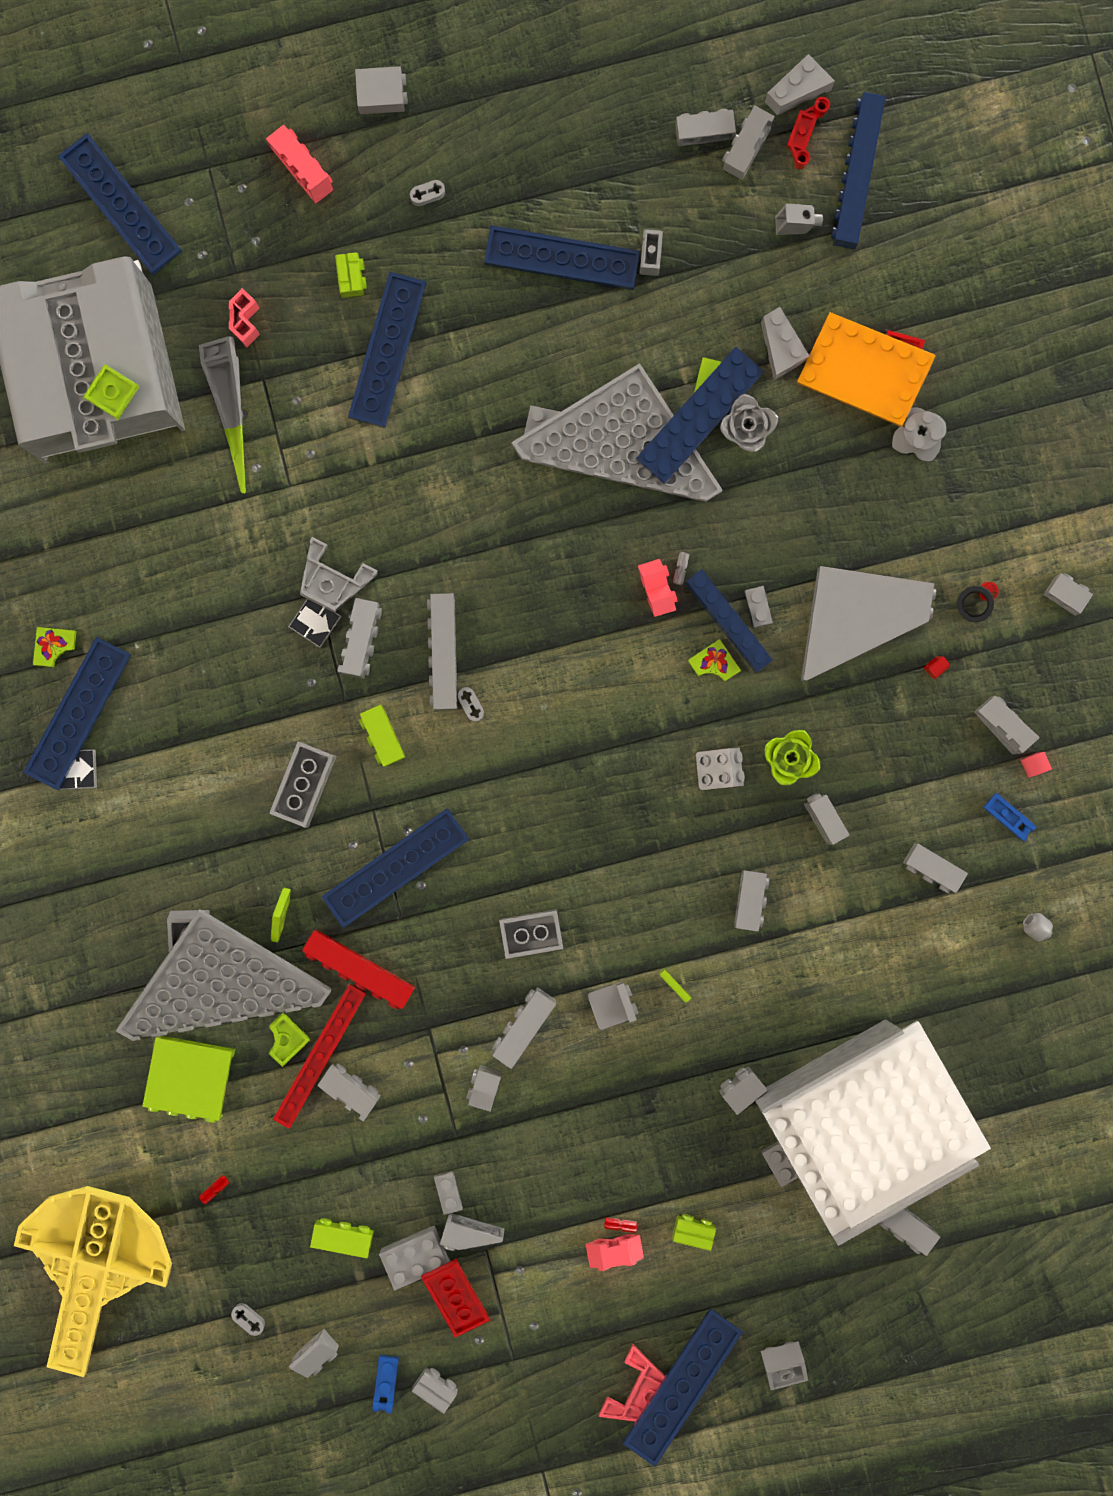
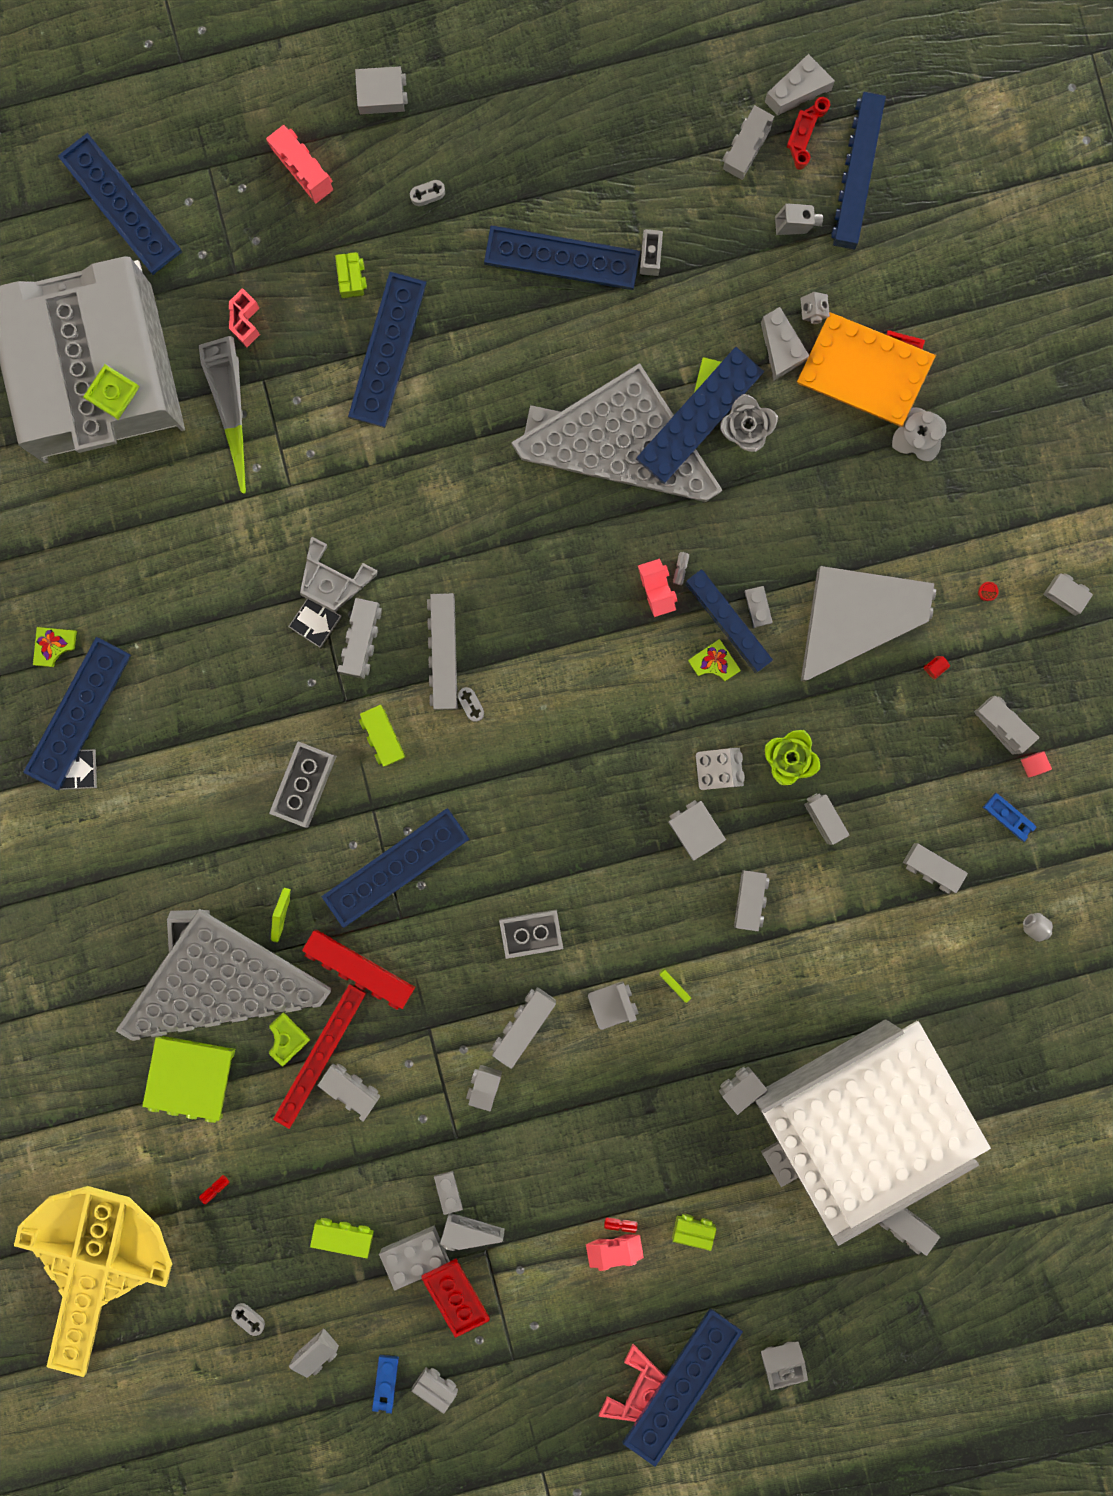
light grey brick [675,109,736,146] -> none
black tyre [957,585,994,622] -> none
none -> light grey brick [668,800,726,861]
none -> light grey brick [801,292,830,324]

